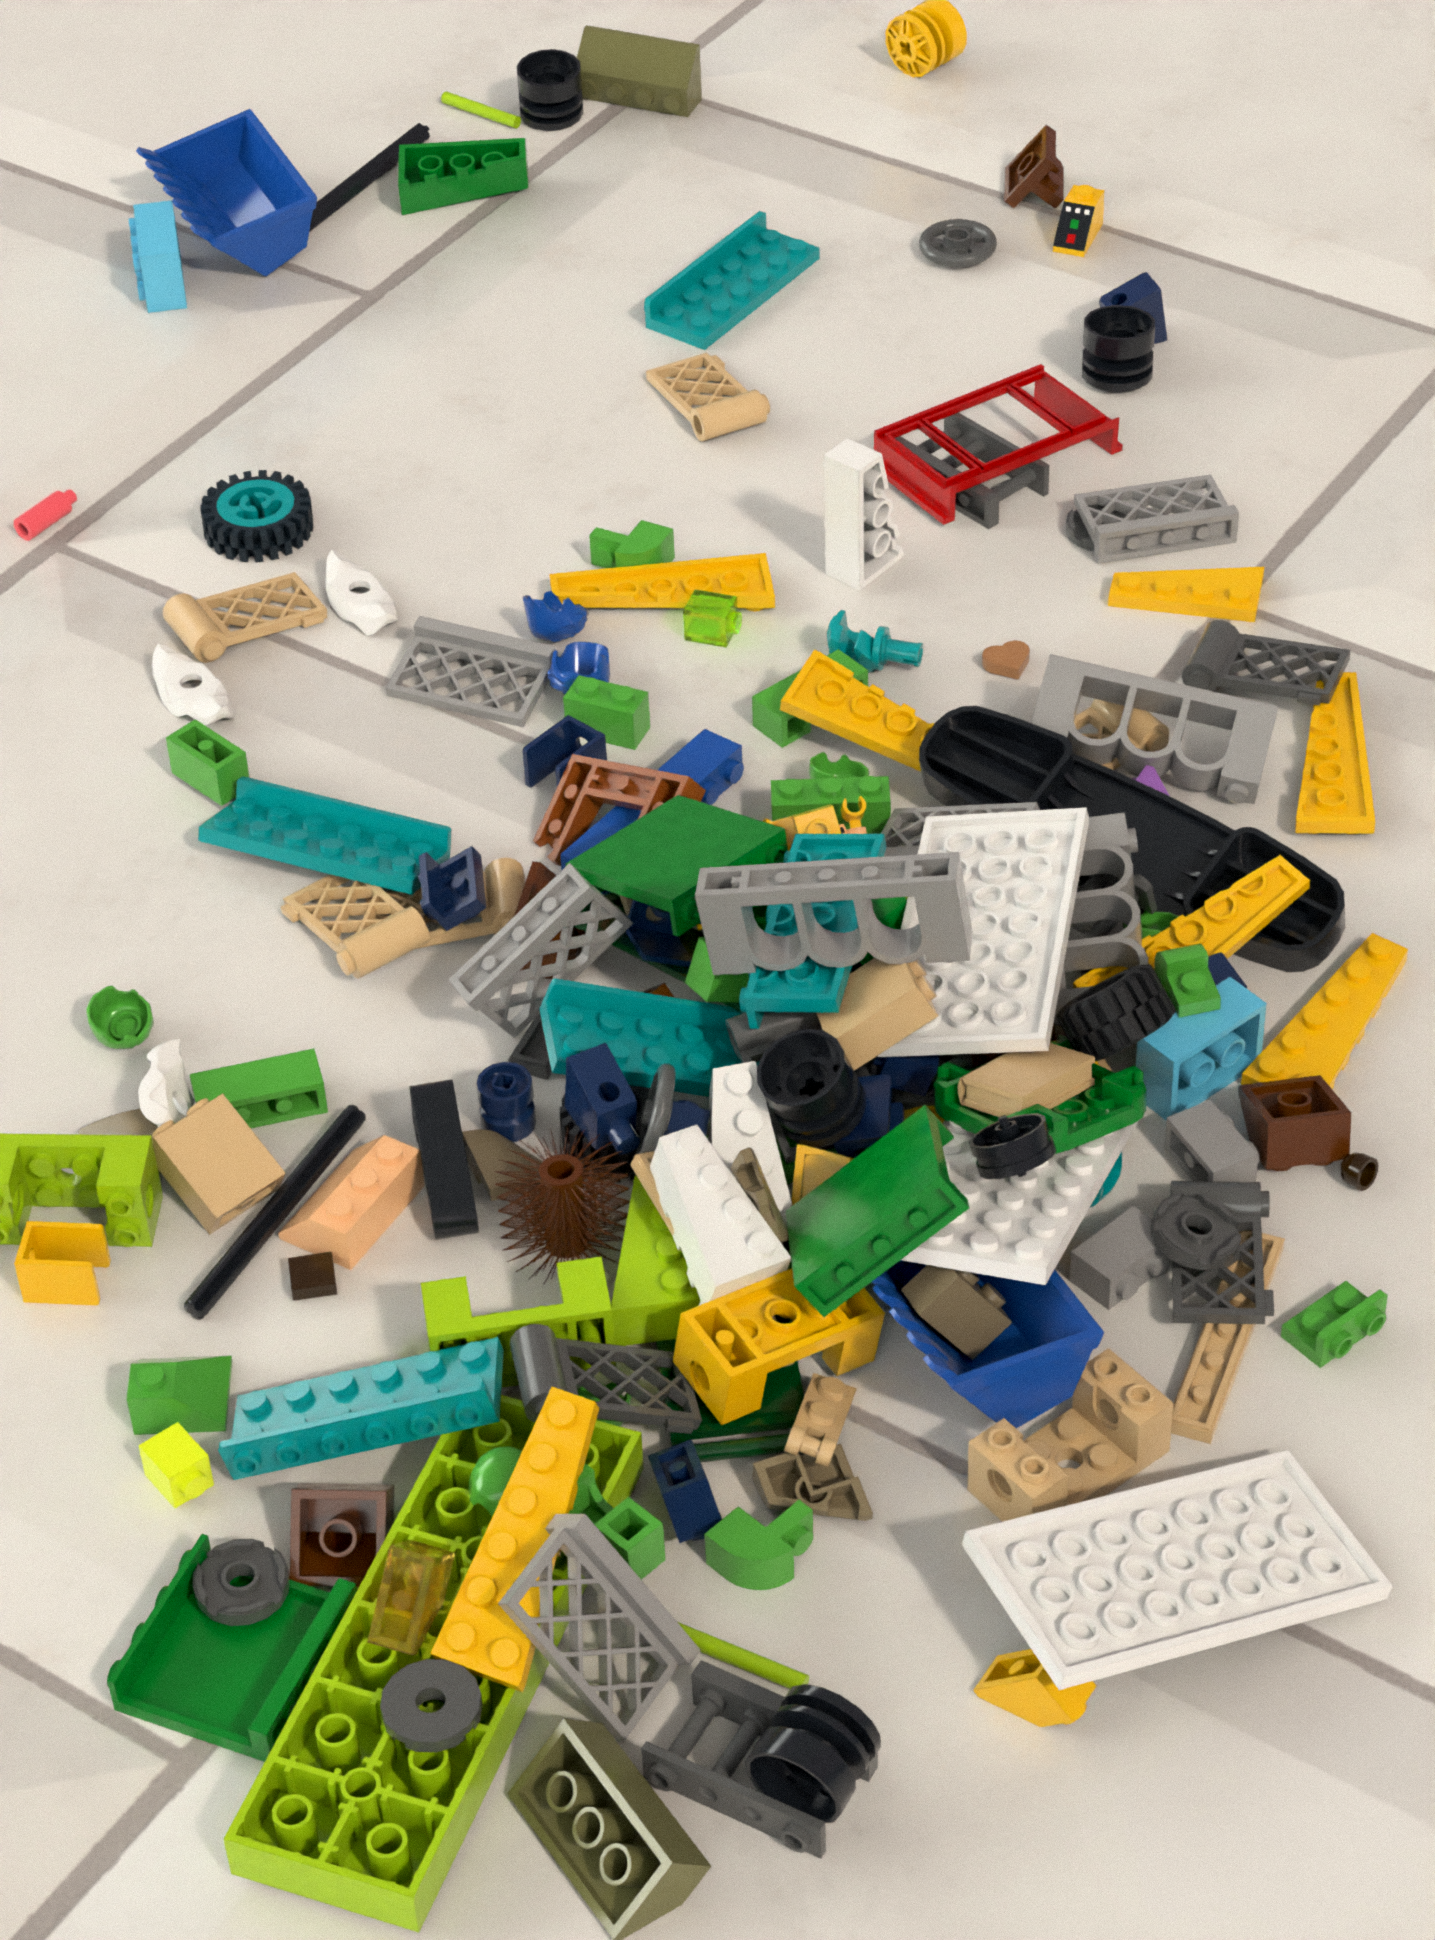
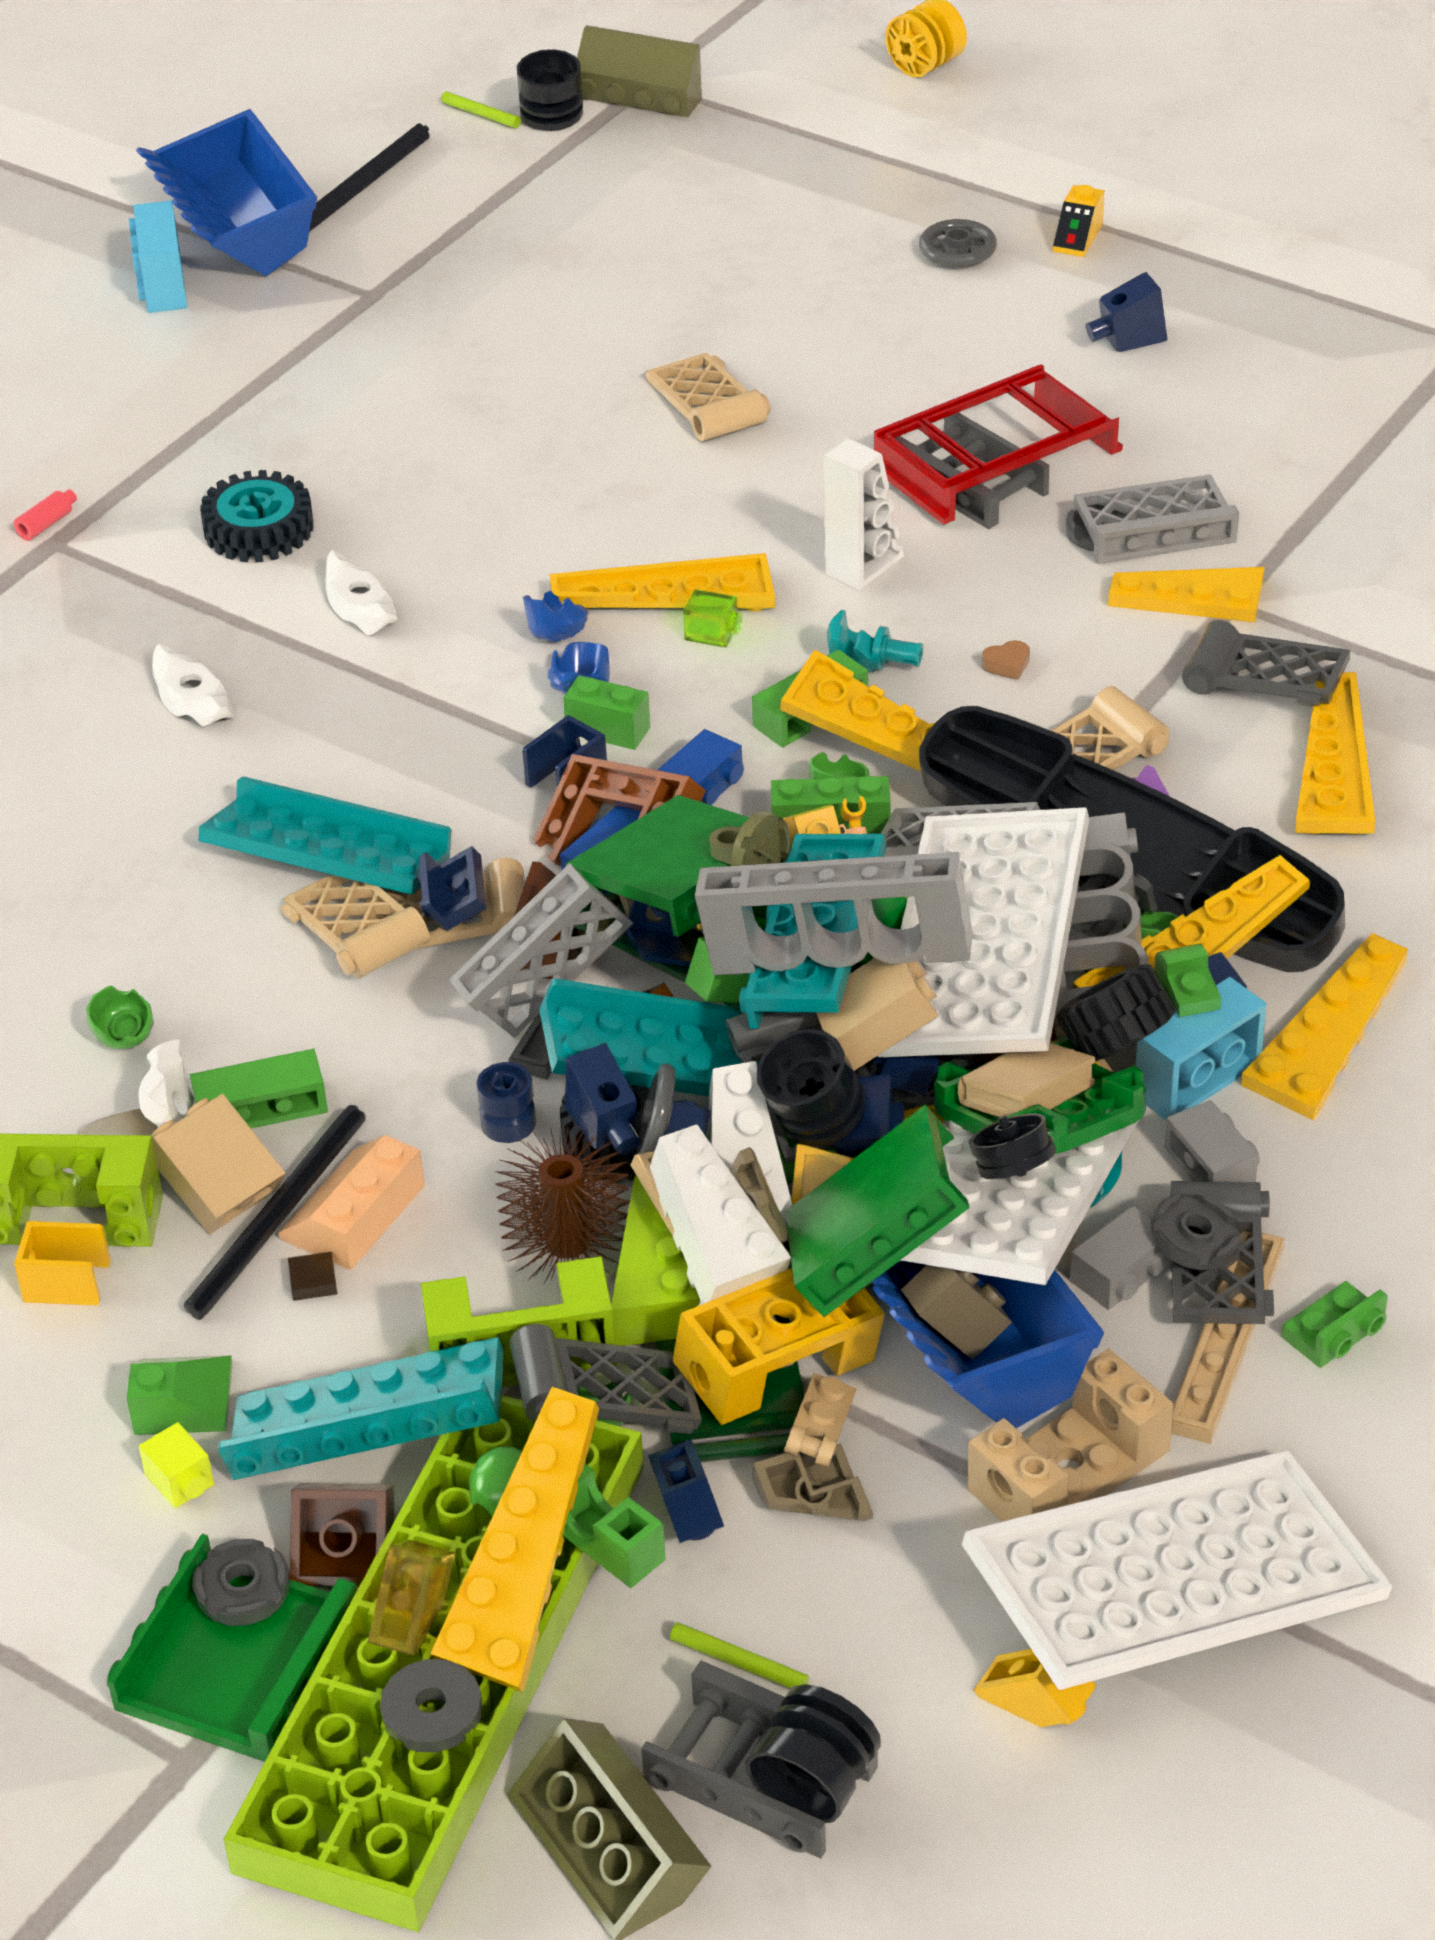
tan piece [163,572,327,663] -> none
bright green brick [166,719,250,806] -> none
light grey fence [385,616,556,727] -> none
green wedge [398,138,529,215] -> none
black beam [409,1079,479,1240] -> none
dark tan slope [462,1129,543,1201] -> none
light grey fence [498,1514,701,1740] -> none
bright green brick [589,520,675,568] -> none
teal bracket [644,211,820,350] -> none
bright green brick [704,1500,814,1590] -> none
reddish brown bracket [1004,125,1064,209] -> none
light grey fence [1031,654,1278,804] -> none
black wheel [1082,305,1155,392] -> none
reddish brown slope [1238,1075,1351,1171] -> none
dark brown hinge [1340,1152,1379,1191] -> none
none -> olive tile [709,811,790,866]

